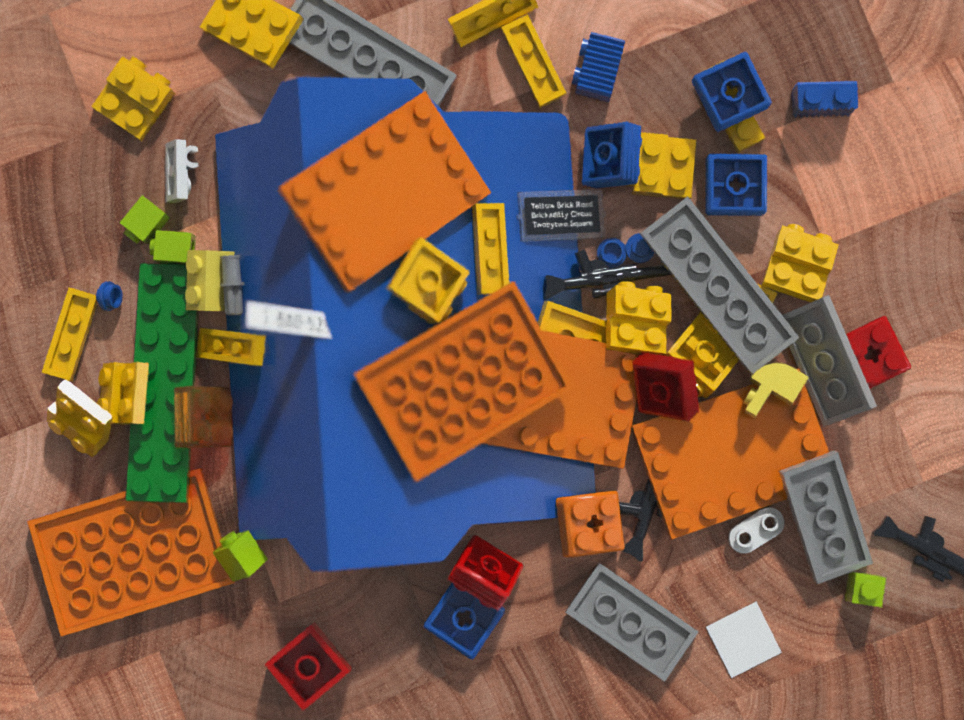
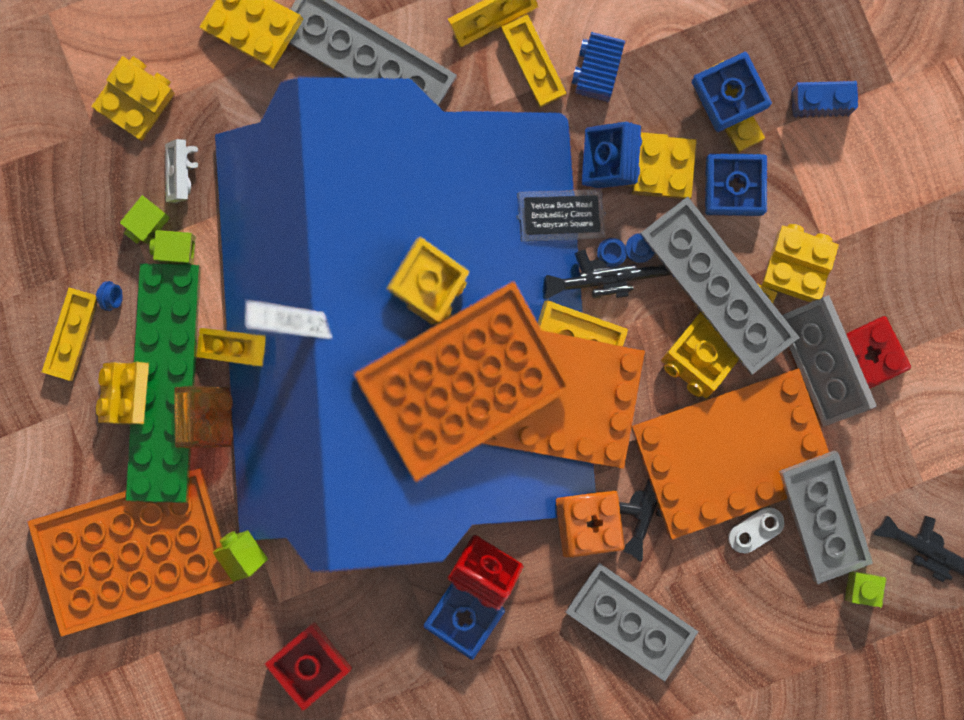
yellow plate [46,379,113,458] -> none
light yellow brick [185,250,235,311] -> none
light grey axle [220,255,245,315] -> none
orange plate [277,91,491,293] -> none
yellow plate [472,203,509,295] -> none
yellow plate [606,281,671,356] -> none
red brick [632,352,699,422] -> none
white sticker [706,602,782,678] -> none
light yellow brick [743,363,809,418] -> none

